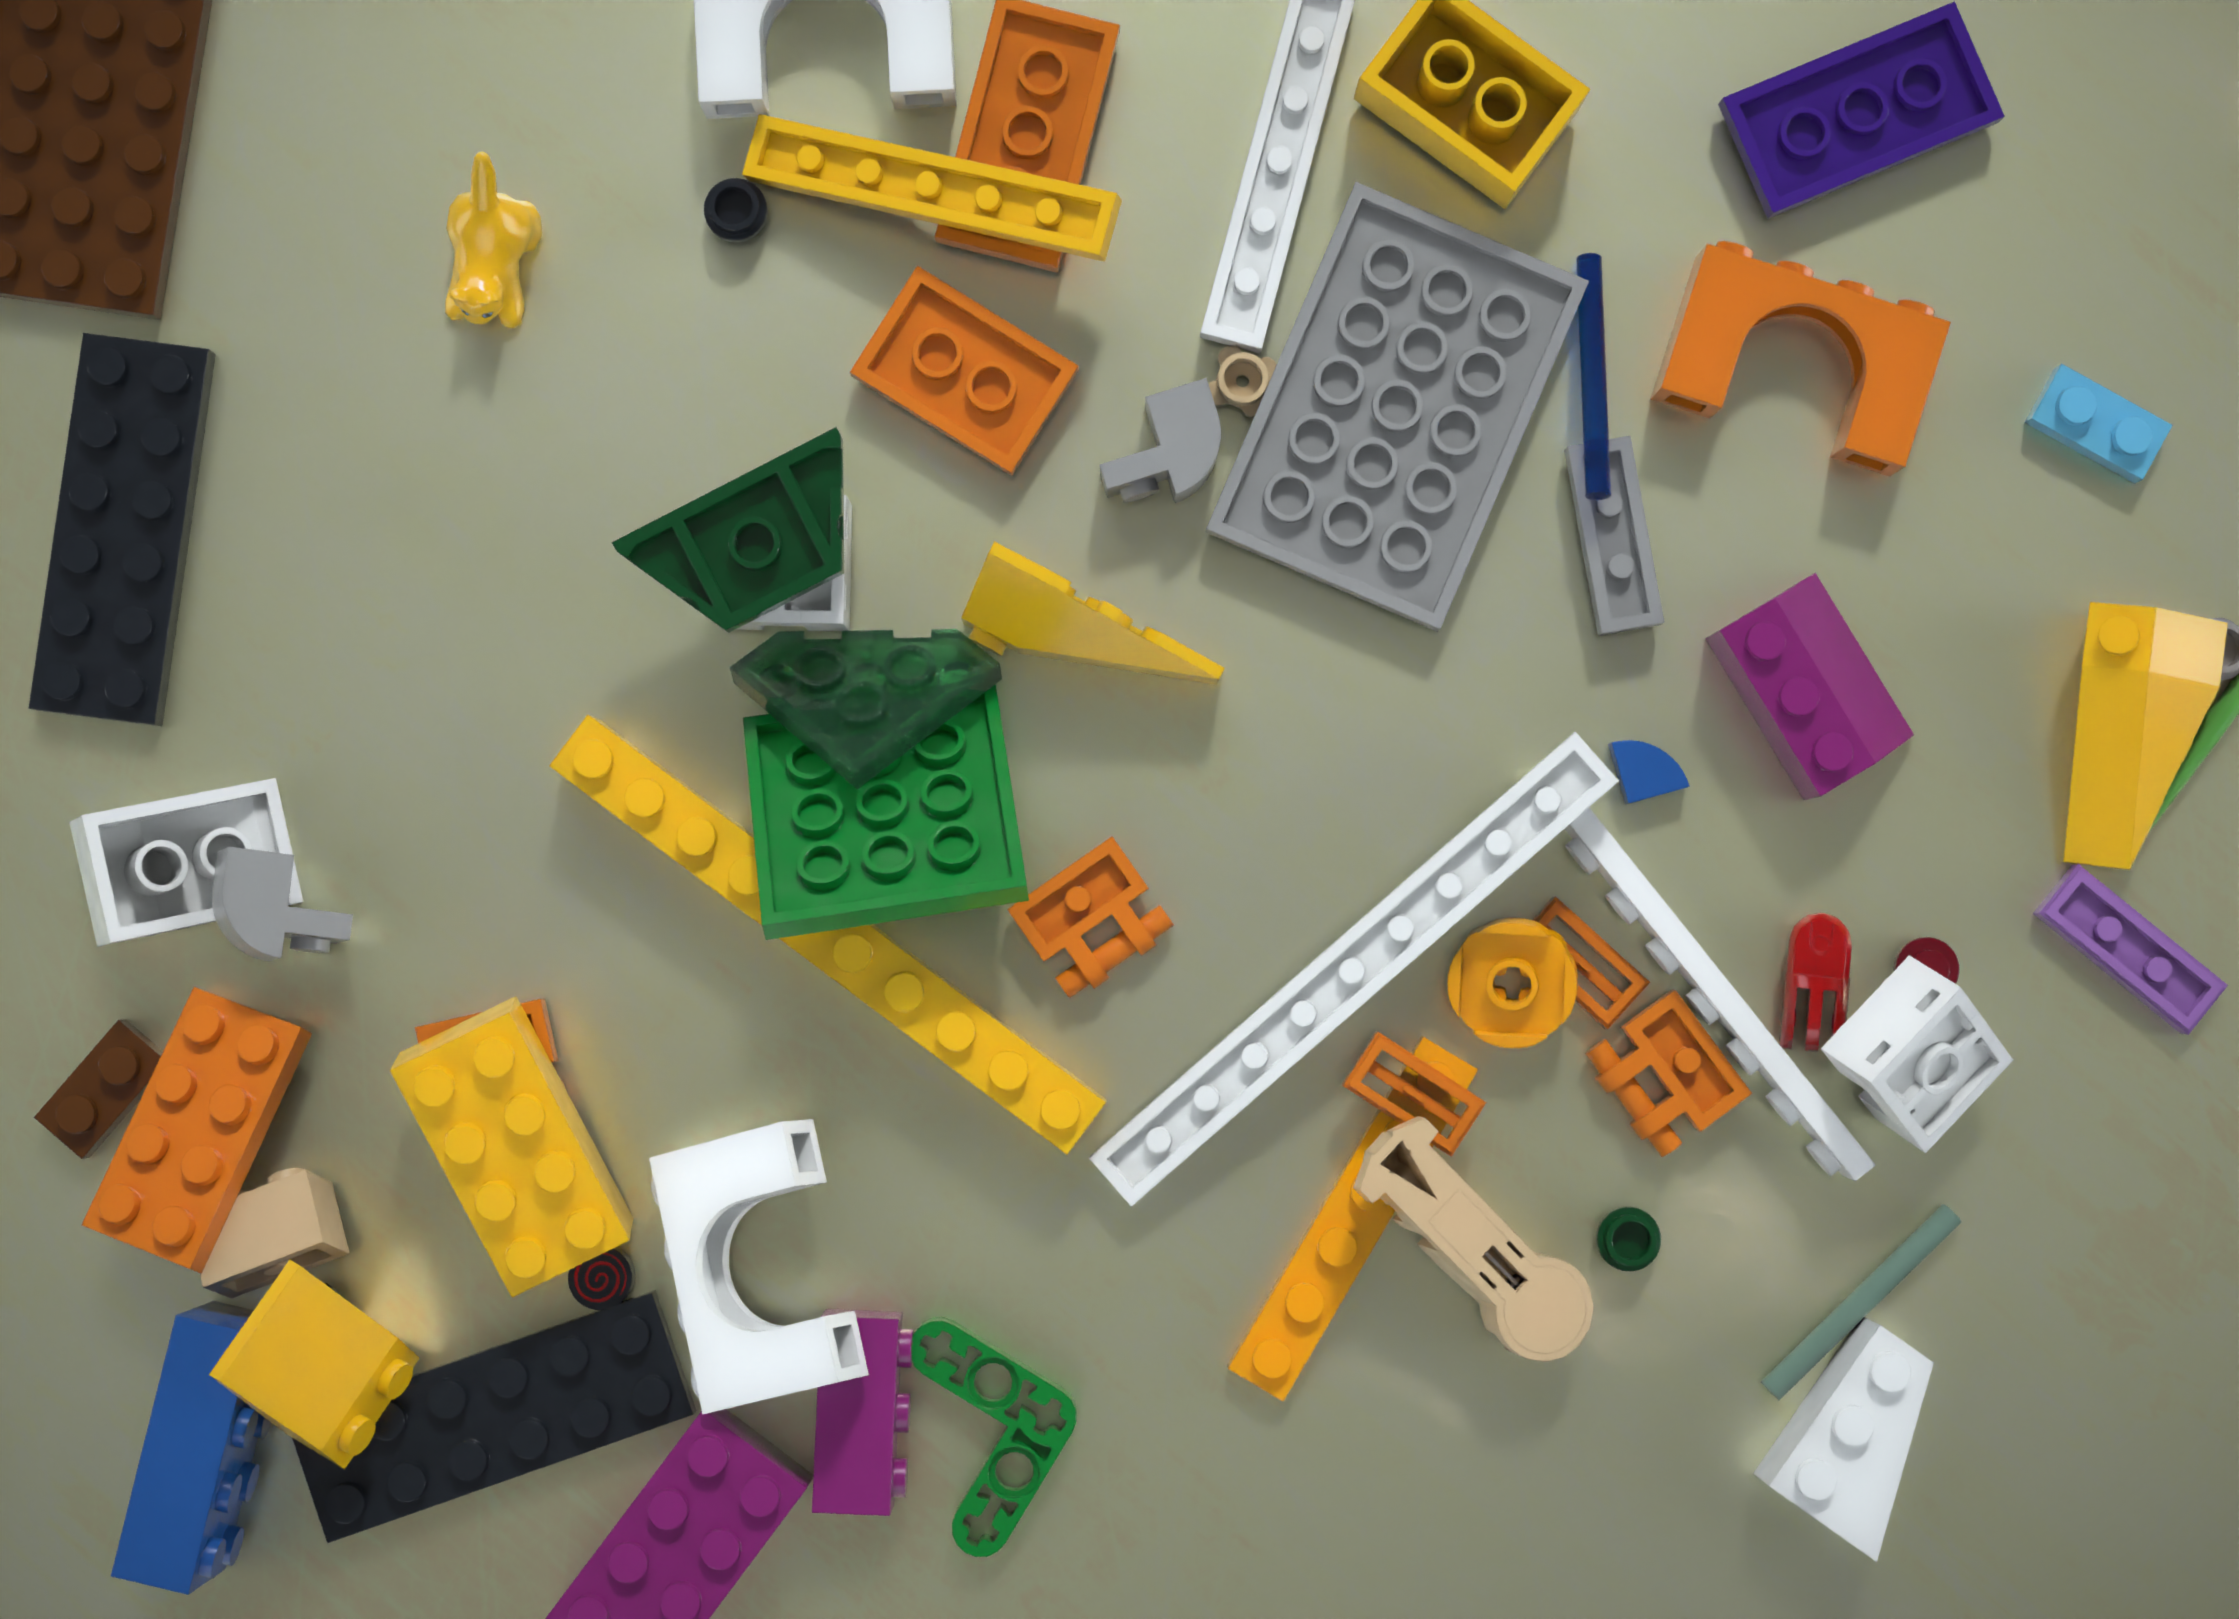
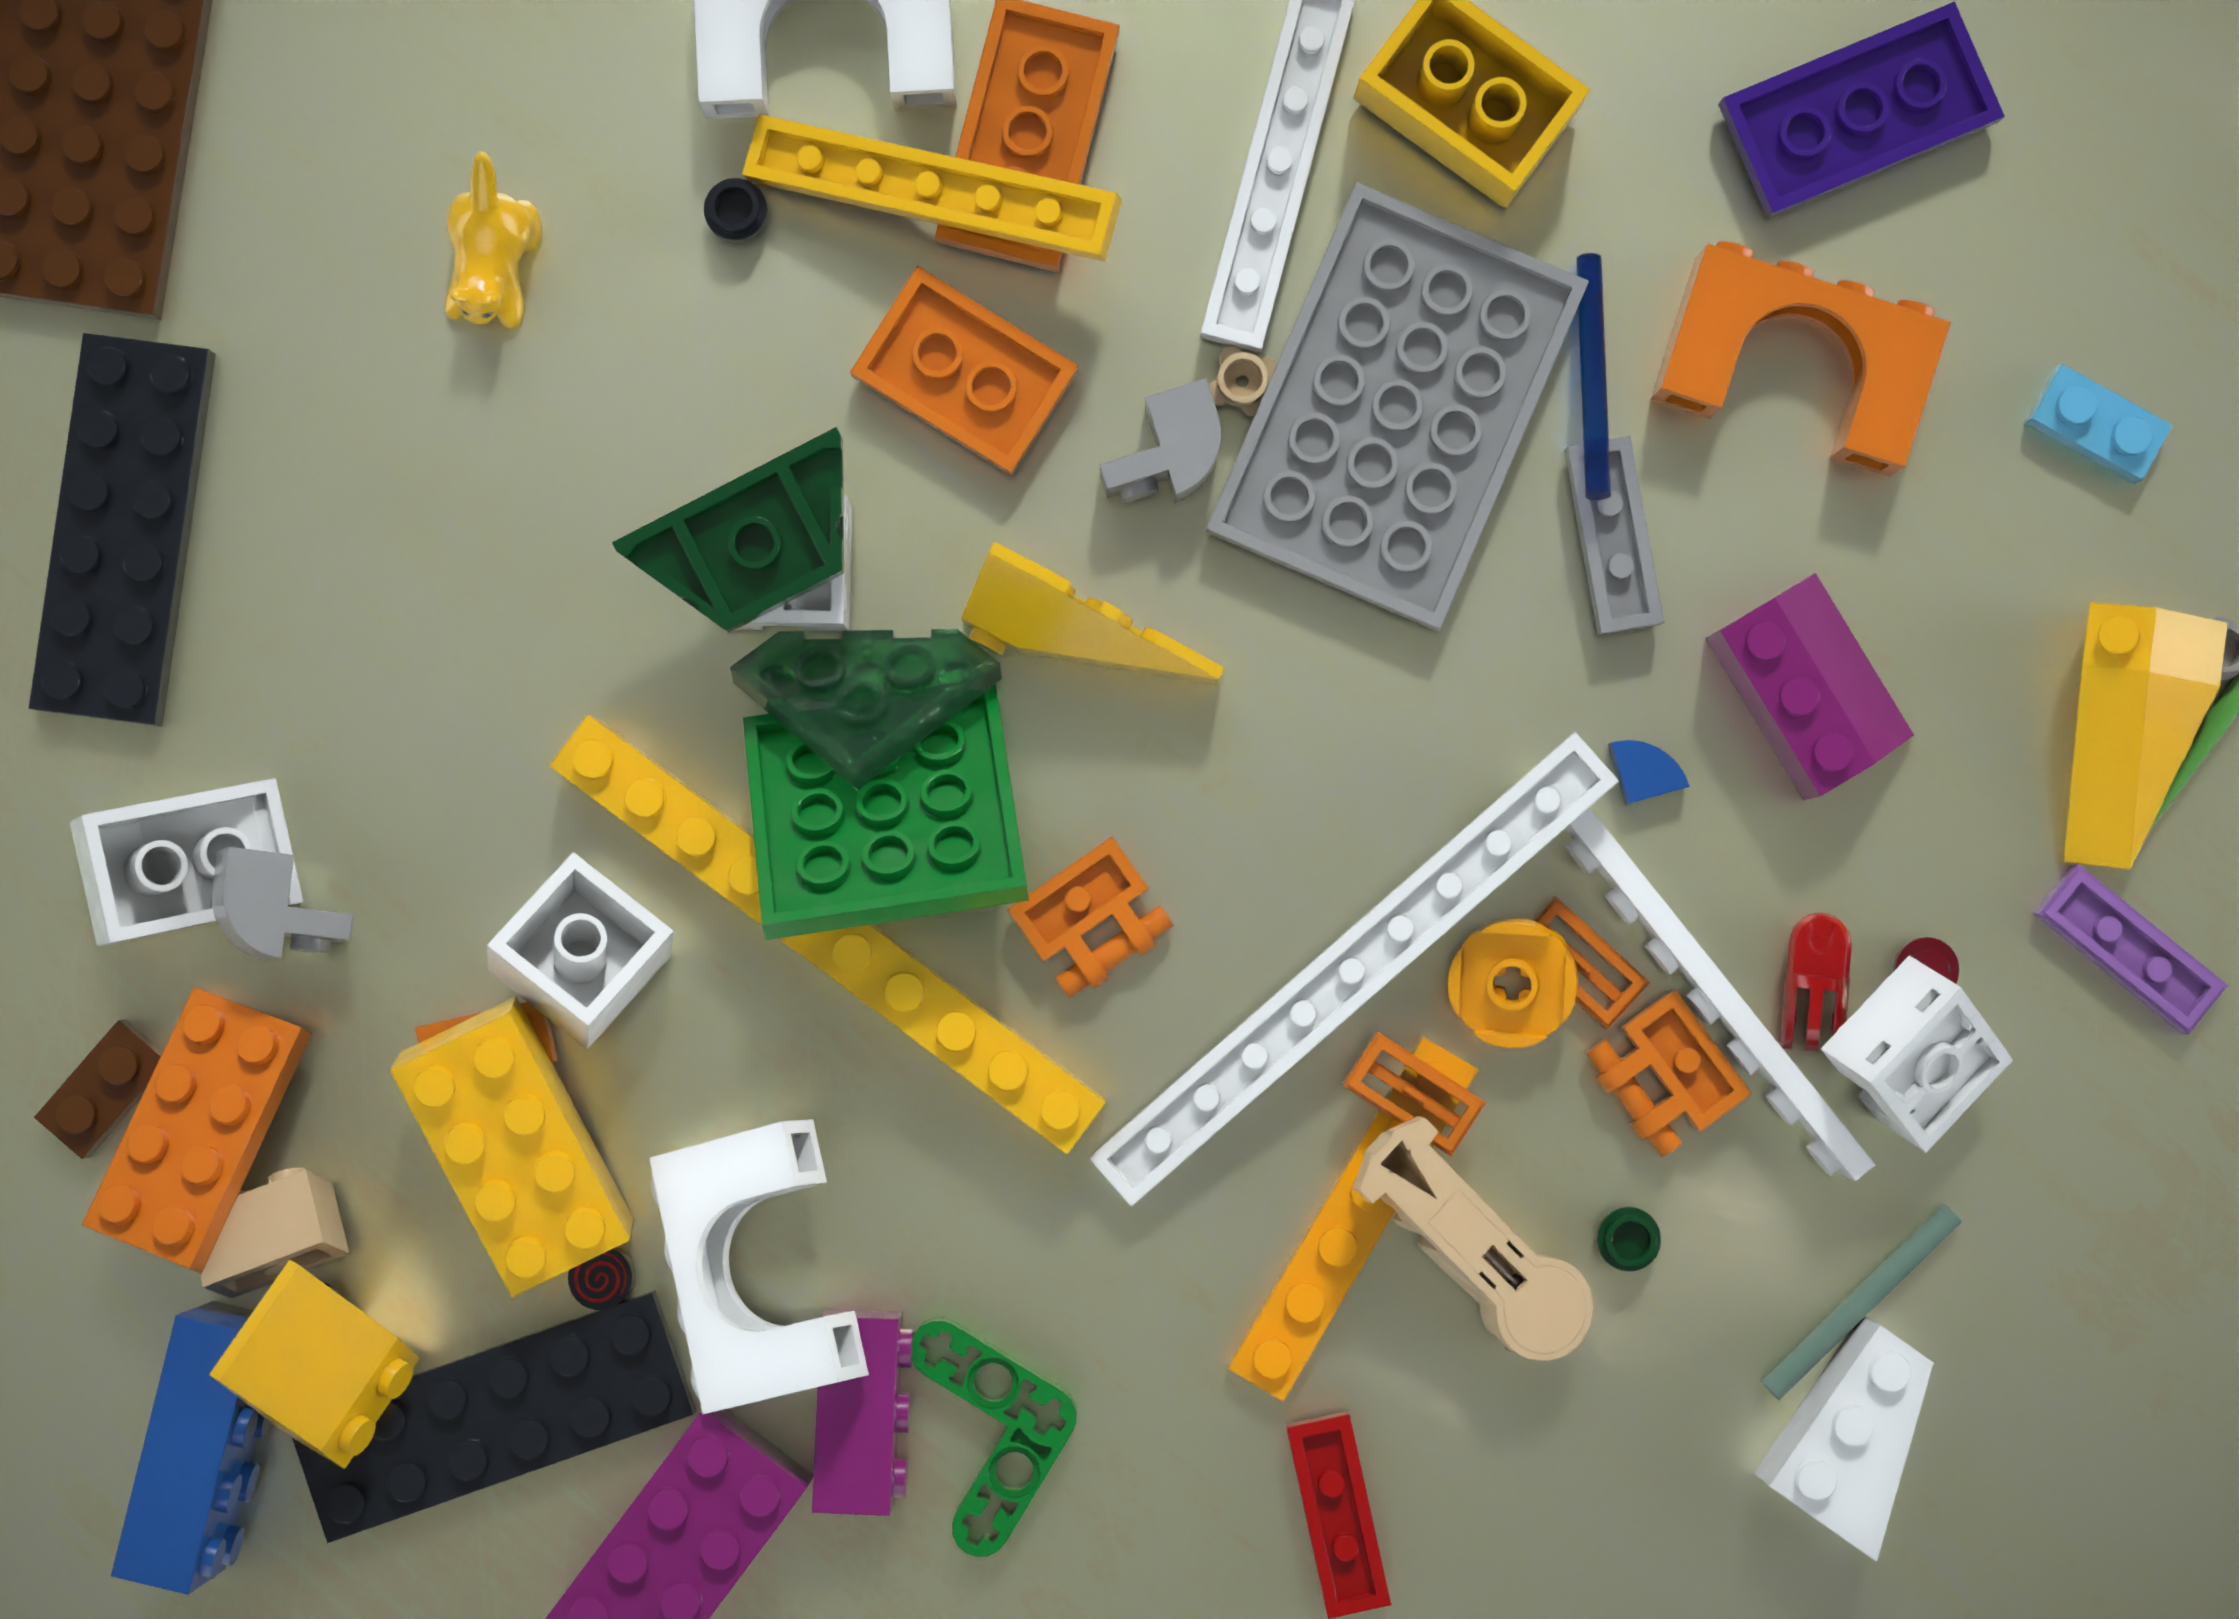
none -> white brick [487,852,674,1049]
none -> red plate [1285,1410,1391,1619]

